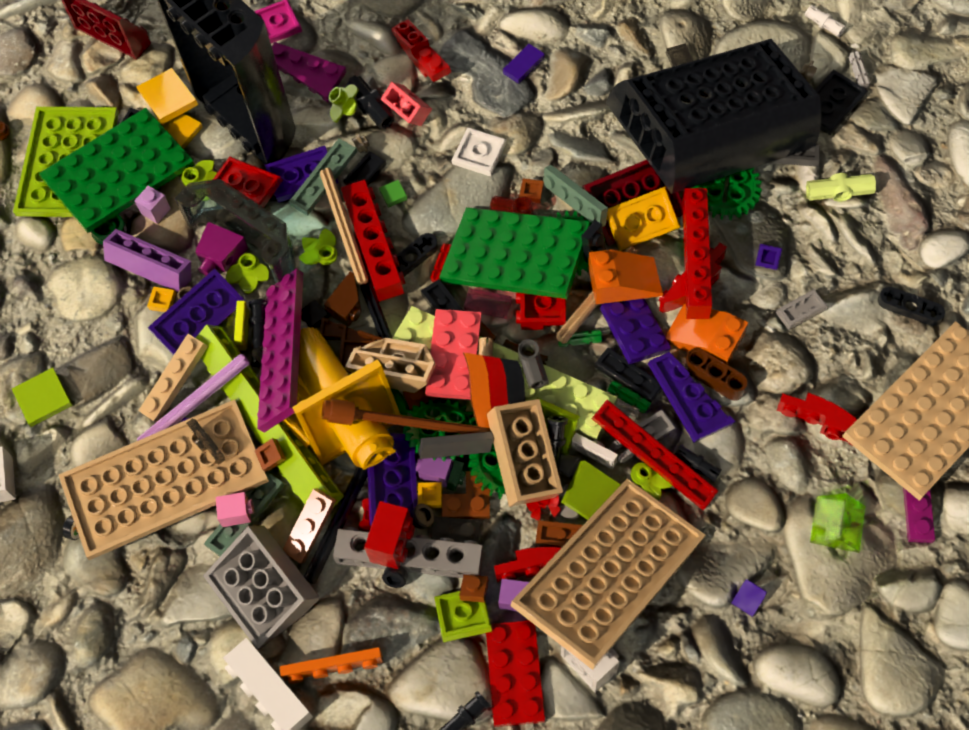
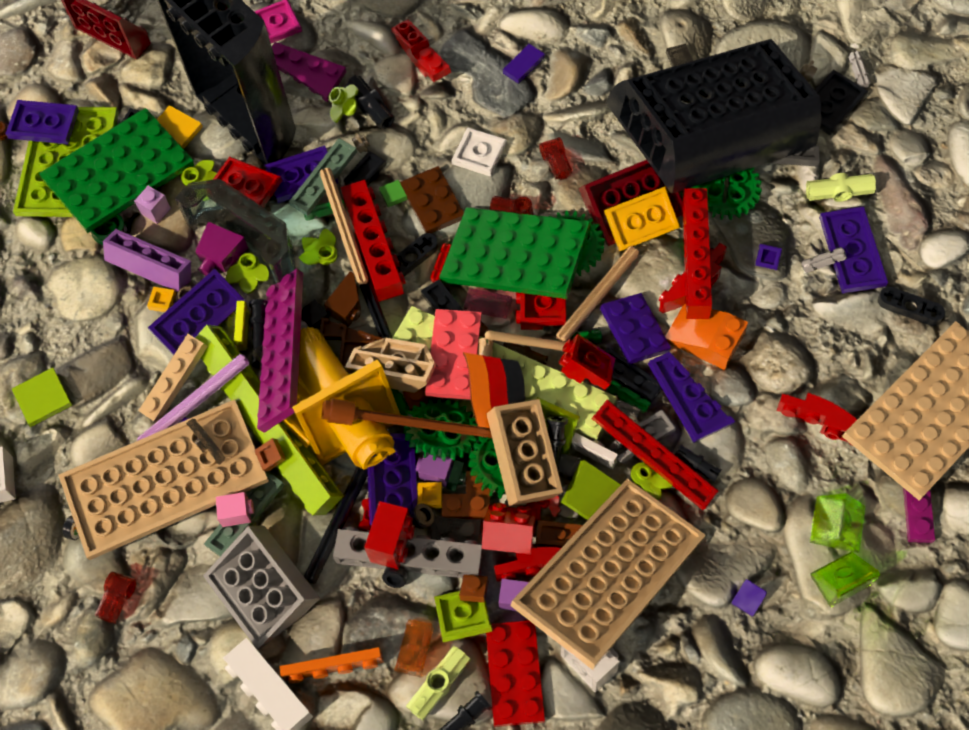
yellow tile [136,68,198,124] -> none
plate [283,488,336,564] -> none
coral brick [381,82,432,126] -> none
dark grey tile [419,432,494,459] -> none
dark grey piece [518,339,549,389] -> none
dark orange plate [519,178,544,204] -> none
sand green plate [543,165,608,227] -> none
black plate [581,221,606,263] -> none
orange slope [588,249,663,304] -> none
reddish brown beam [685,348,747,401] -> none
light grey plate [776,289,828,330] -> none
white pin [805,5,846,37] -> none
none -> dark purple plate [6,100,79,144]
none -> clear red piece [94,571,137,624]
none -> green axle [303,199,345,221]
none -> clear orange hinge [394,619,434,678]
none -> reddish brown plate [400,166,464,234]
none -> yellowish green piece [406,646,471,721]
none -> brick [481,503,537,554]
none -> tan piece [485,330,566,351]
none -> clear red piece [539,137,572,180]
none -> red plate [559,334,615,390]
none -> light grey axle [802,247,847,273]
none -> clear neon green slope [810,551,880,607]
none -> dark purple plate [819,206,888,294]

